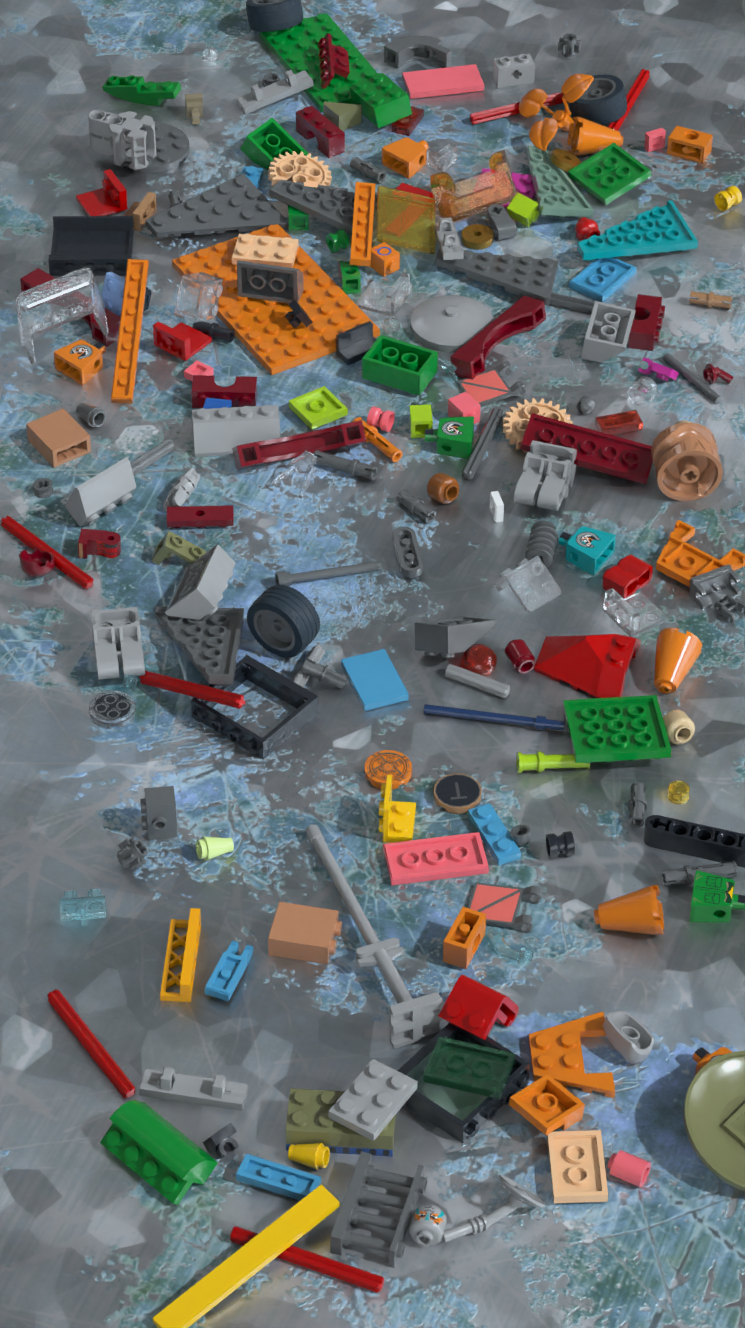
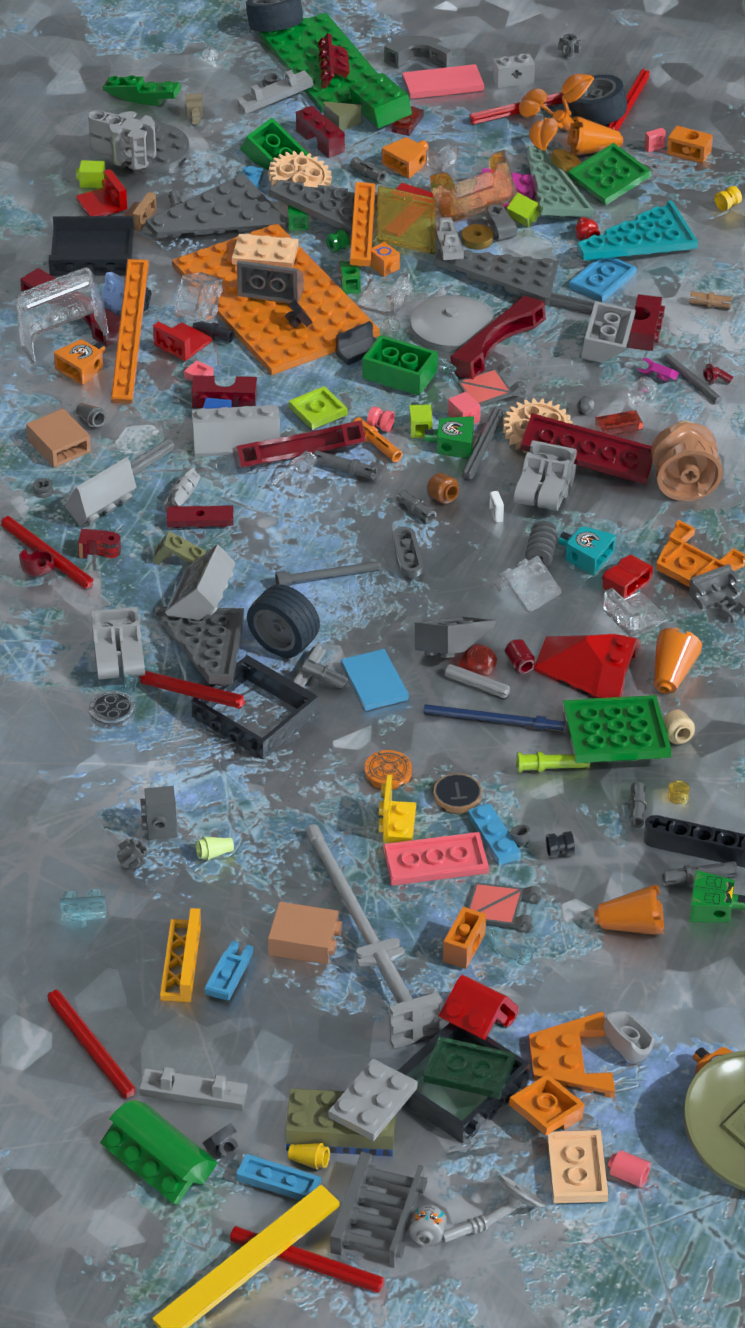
none -> lime brick [76,160,105,189]

